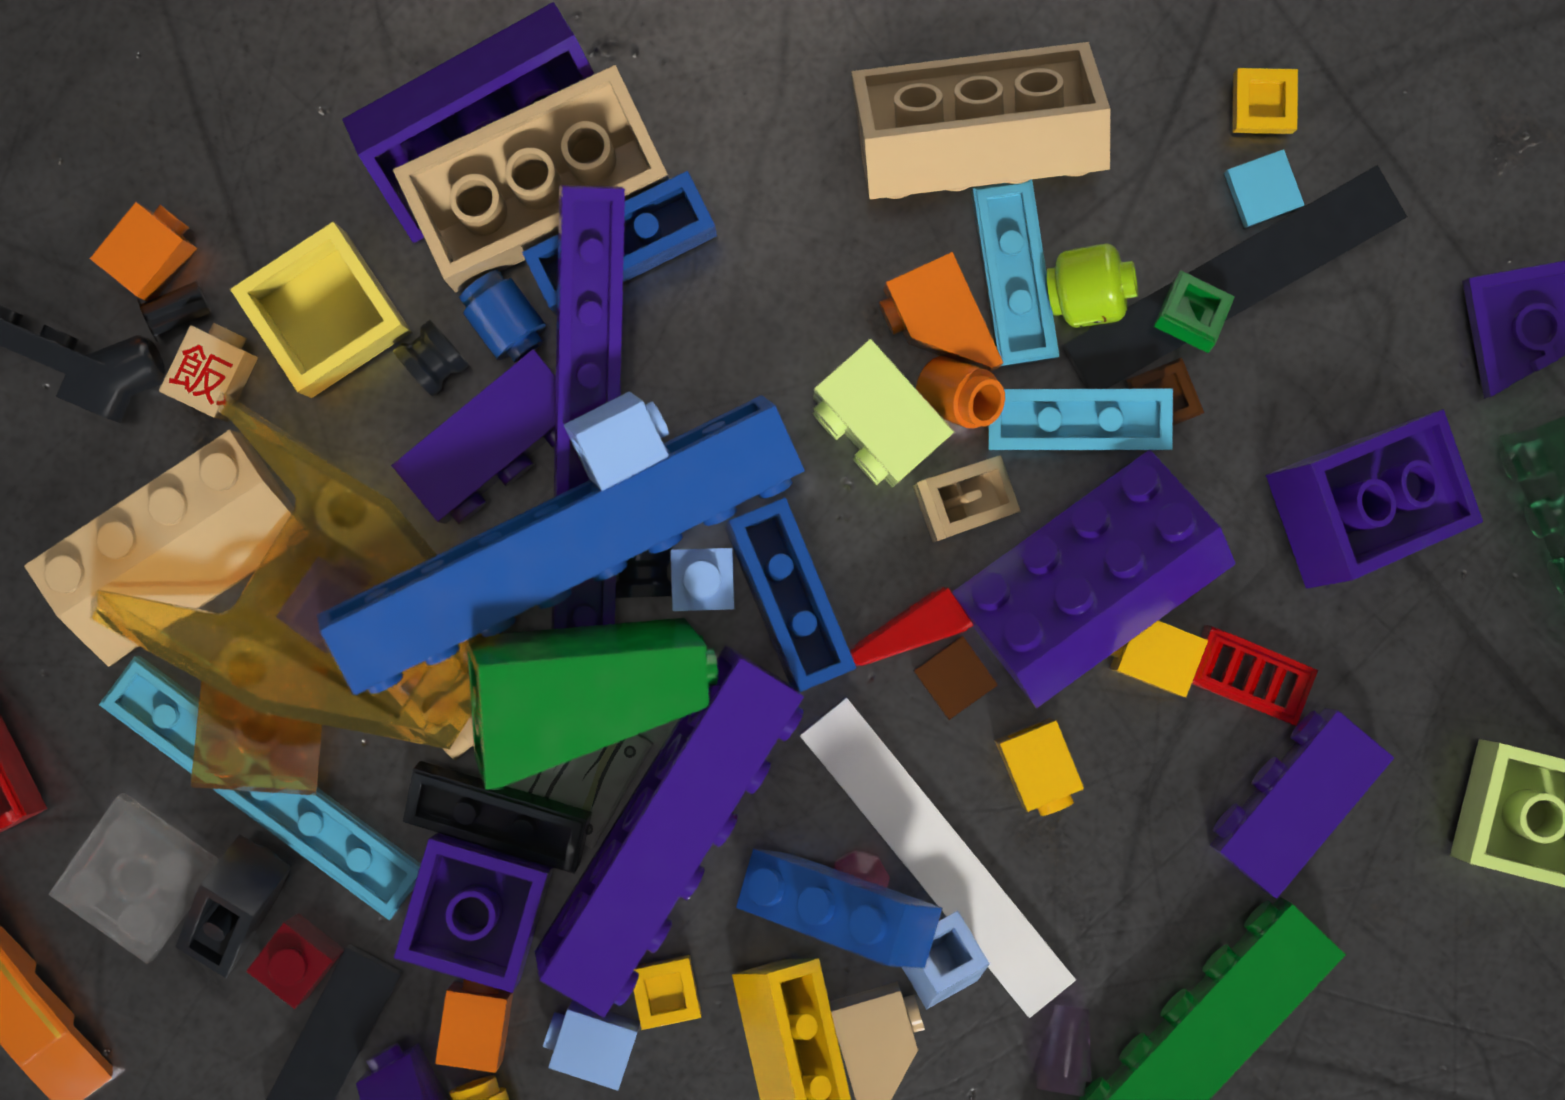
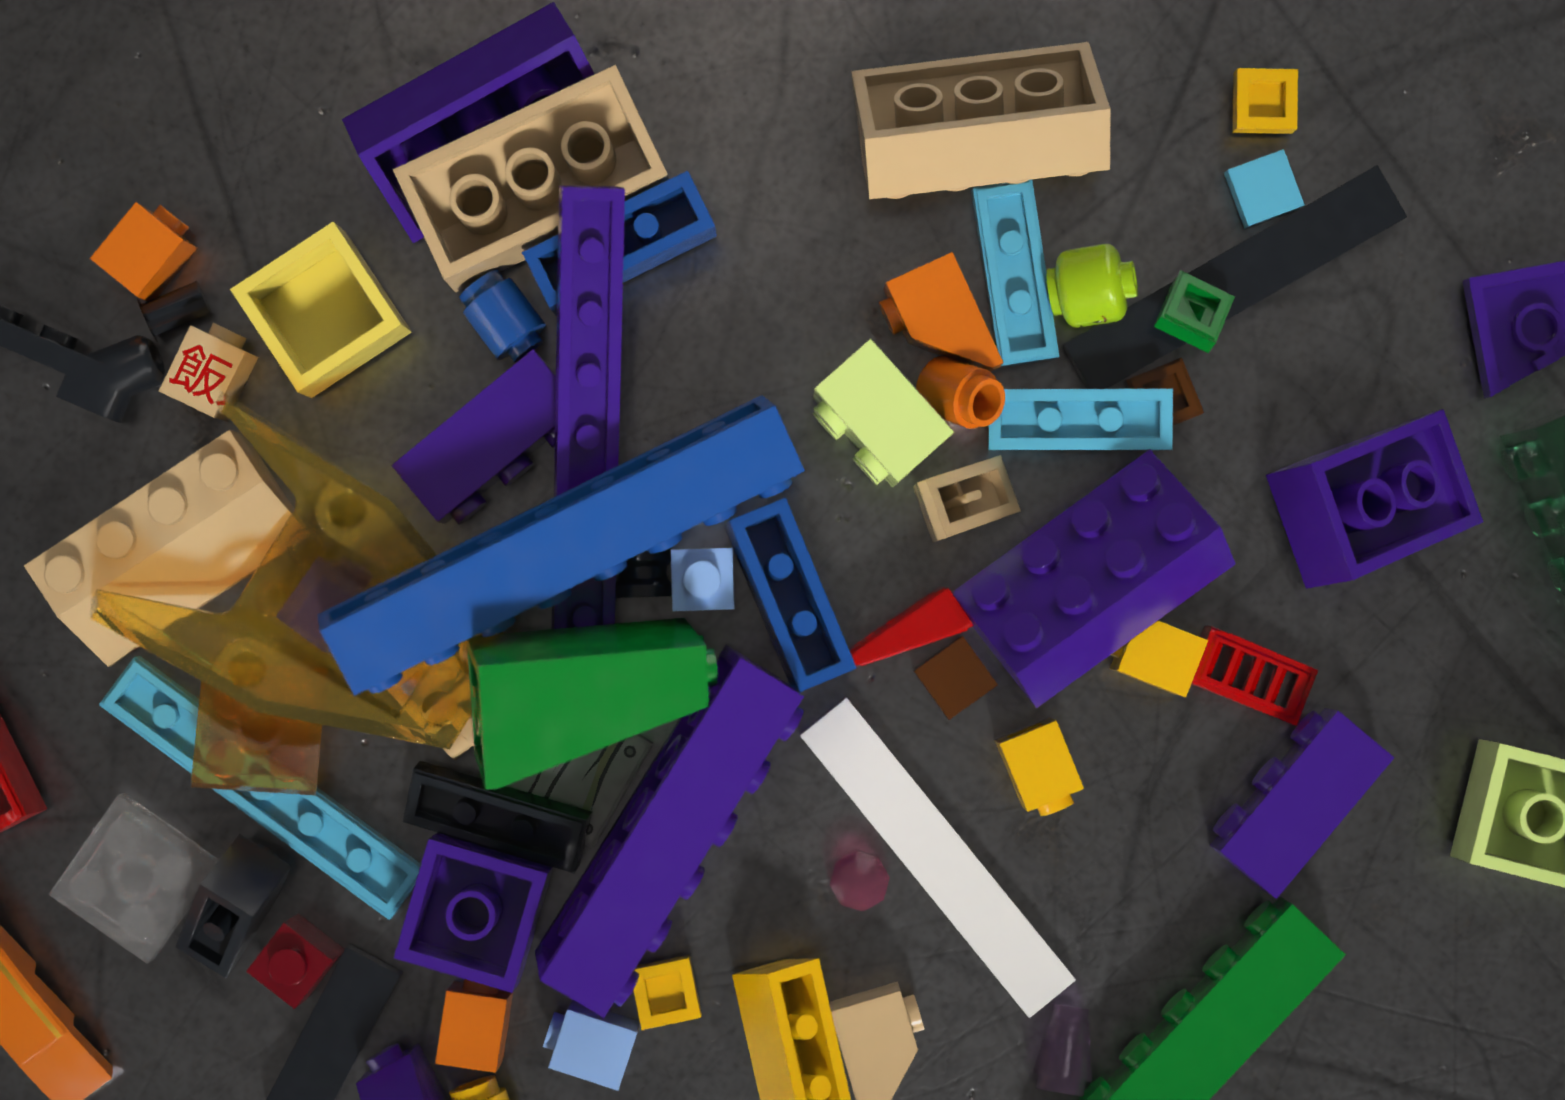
black wheel [393,319,469,396] -> none
light blue brick [564,391,669,491] -> none
blue brick [736,849,942,968] -> none
light blue brick [902,911,990,1010] -> none

